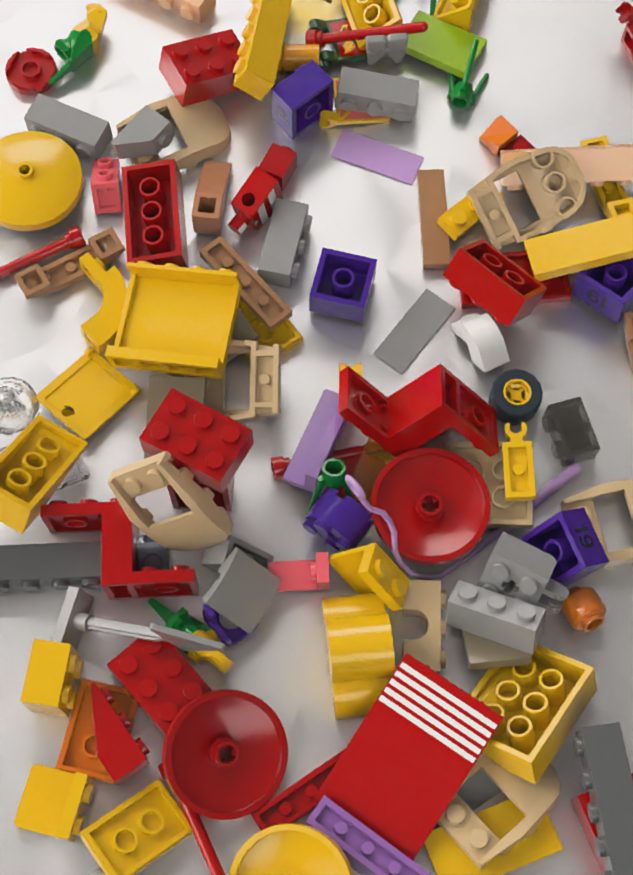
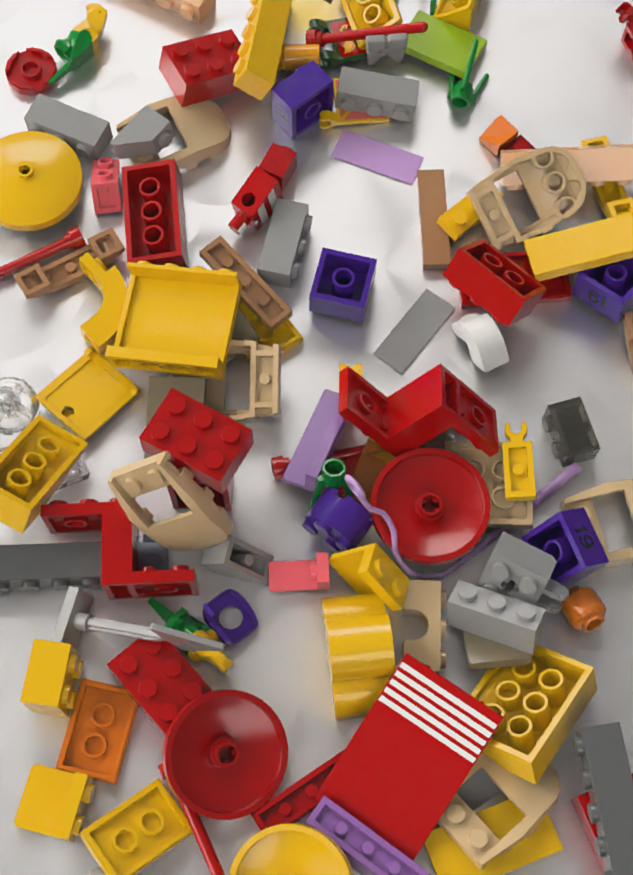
red slope [90,682,150,786] -> none
nougat slope [191,160,232,235] -> none
light grey slope [202,547,281,634] -> none
black wheel [488,369,543,425] -> none

